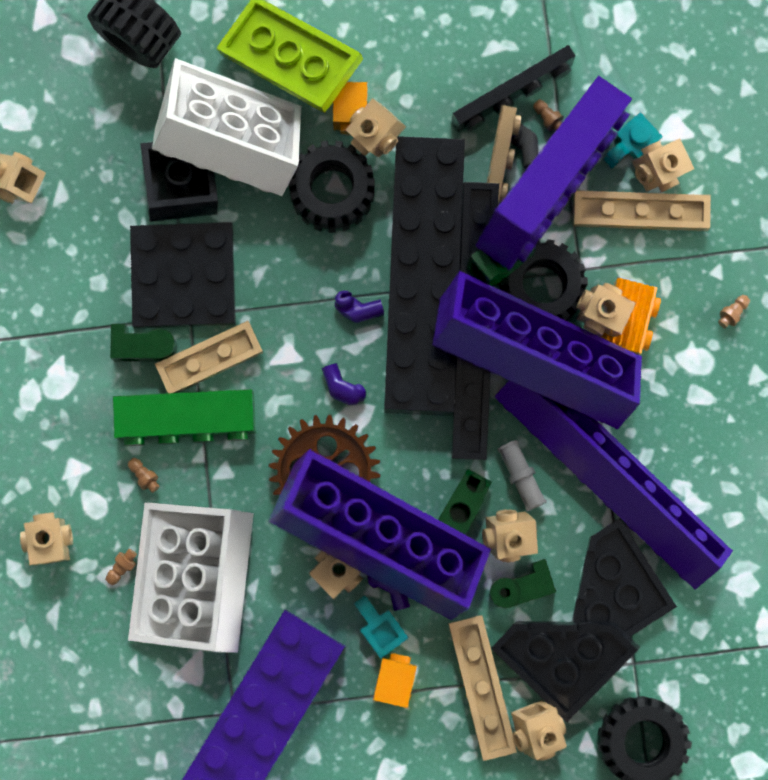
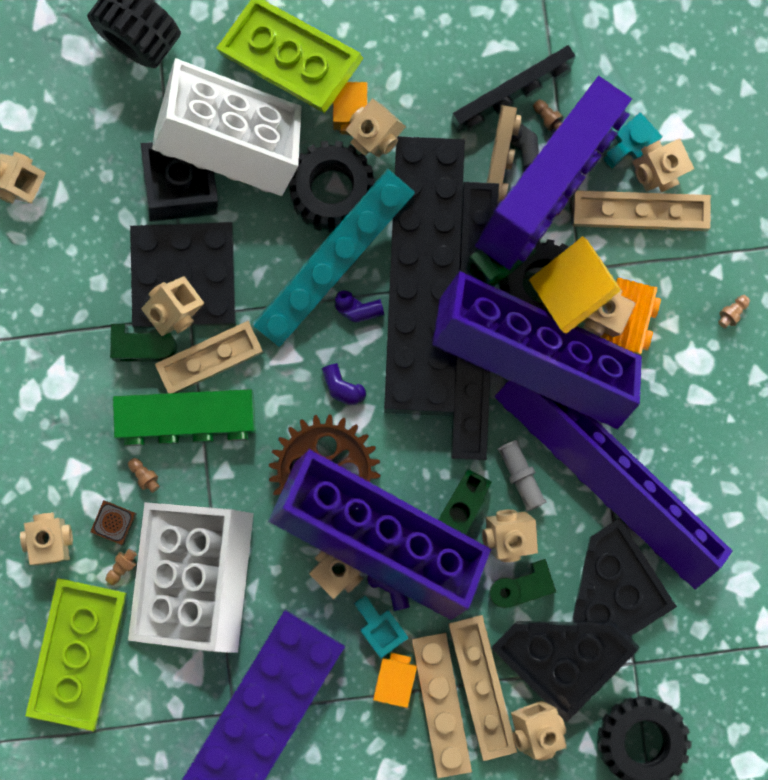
none -> lime plate [25,578,127,731]
none -> tile [90,500,137,545]
none -> tan brick [141,276,205,336]
none -> teal plate [253,169,415,347]
none -> tan plate [412,633,472,778]
none -> yellow tile [529,236,621,334]

